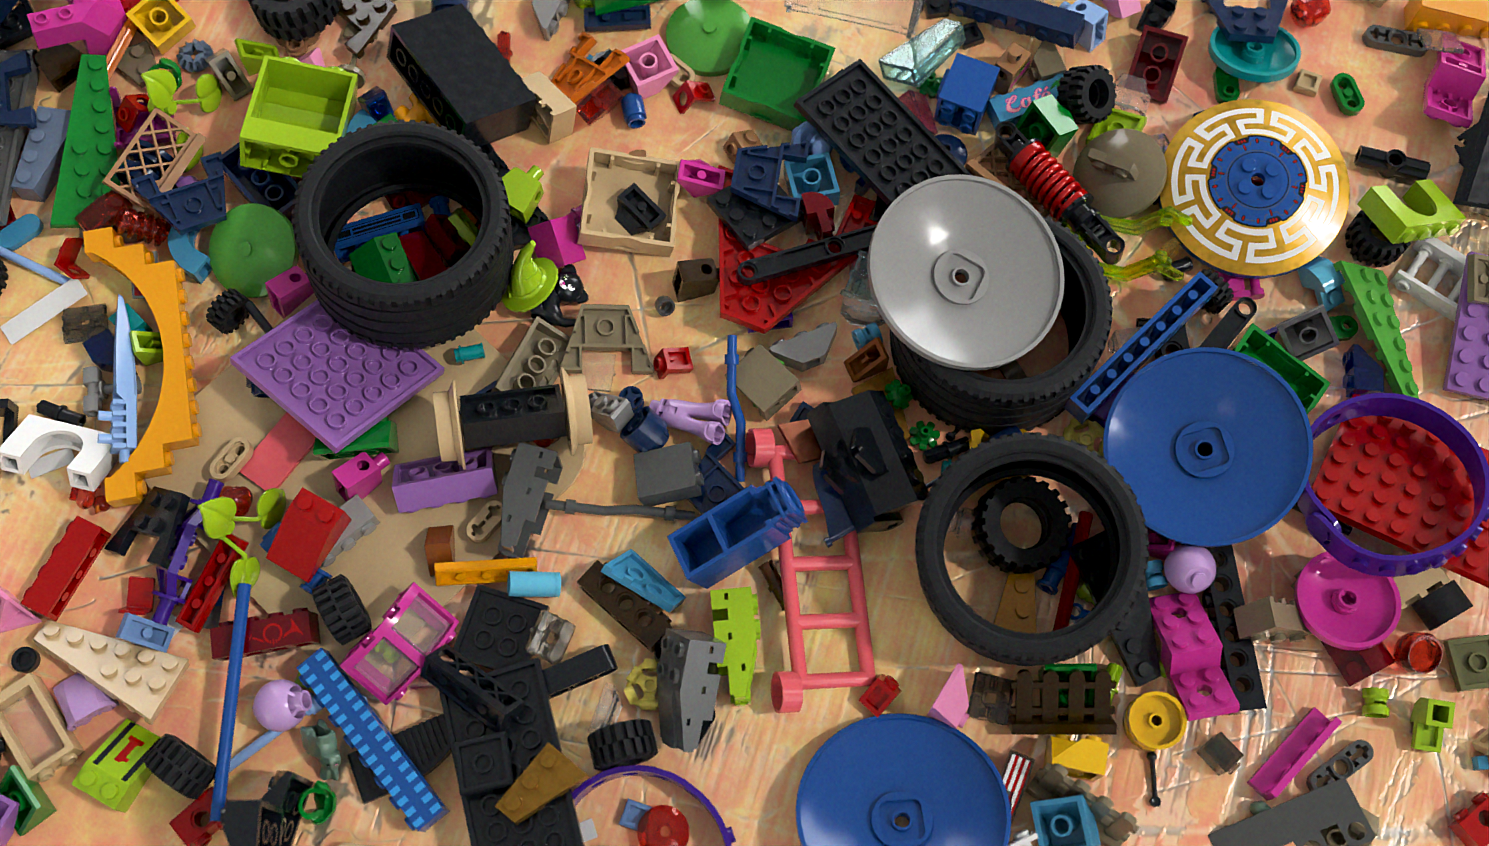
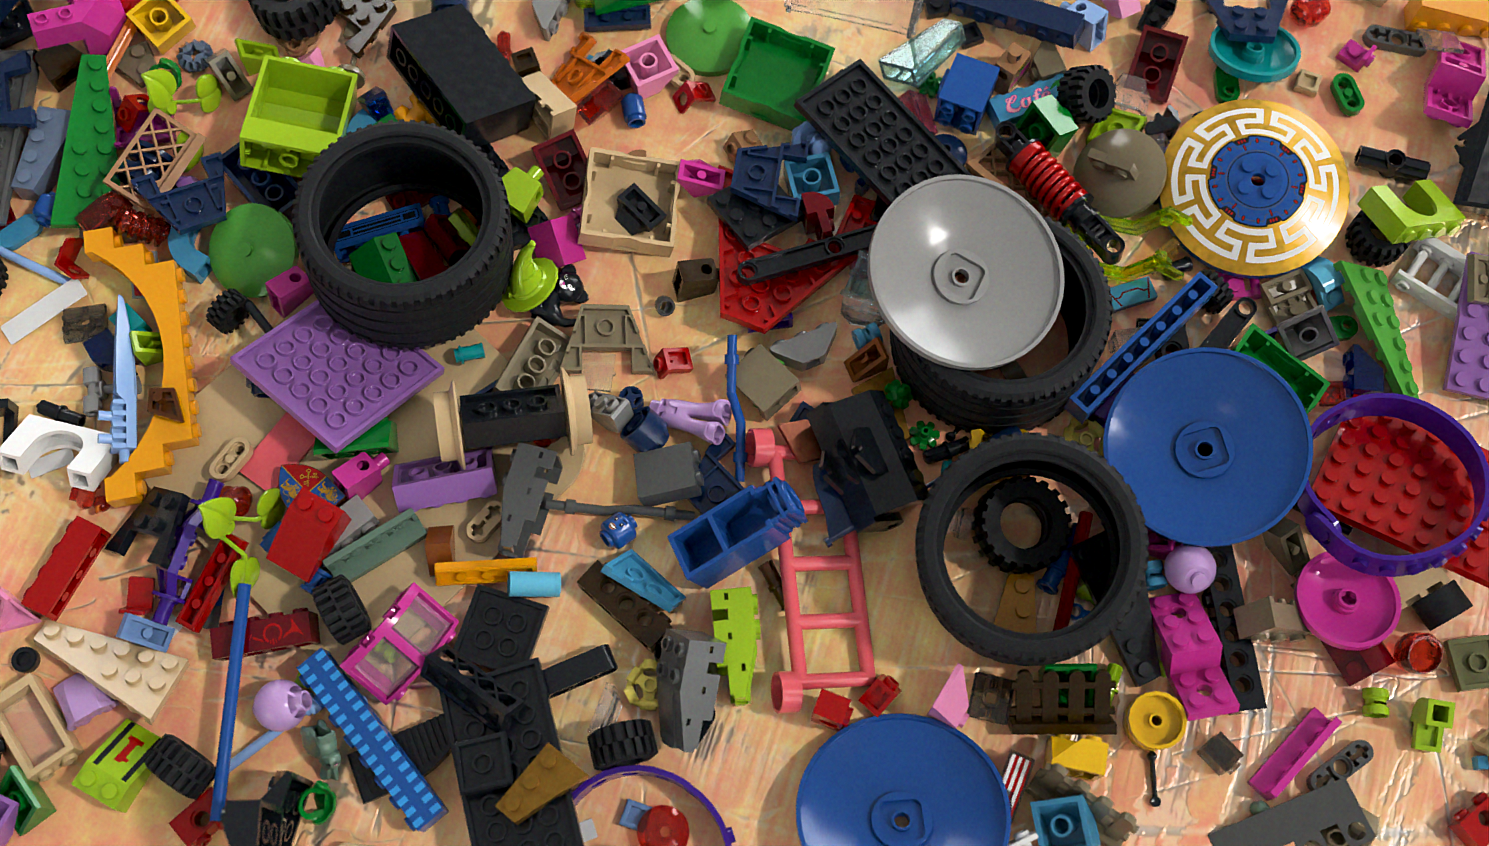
clear smoke piece [524,609,576,665] -> none
none -> blue head [32,192,56,228]
none -> reddish brown piece [147,388,185,423]
none -> shield [278,464,347,508]
none -> sand green fence [323,508,427,583]
none -> dark brown panel [511,47,541,78]
none -> dark red slope [531,129,587,211]
none -> blue head [599,512,637,549]
none -> red brick [811,689,853,732]
none -> dark azure tile [1109,276,1158,313]
none -> black hand [1145,105,1181,144]
none -> dark tan slope [1259,268,1318,327]
none -> dark tan slope [1262,517,1310,576]
none -> clear red tile [1319,381,1346,407]
none -> dark pink bracket [1335,39,1377,73]

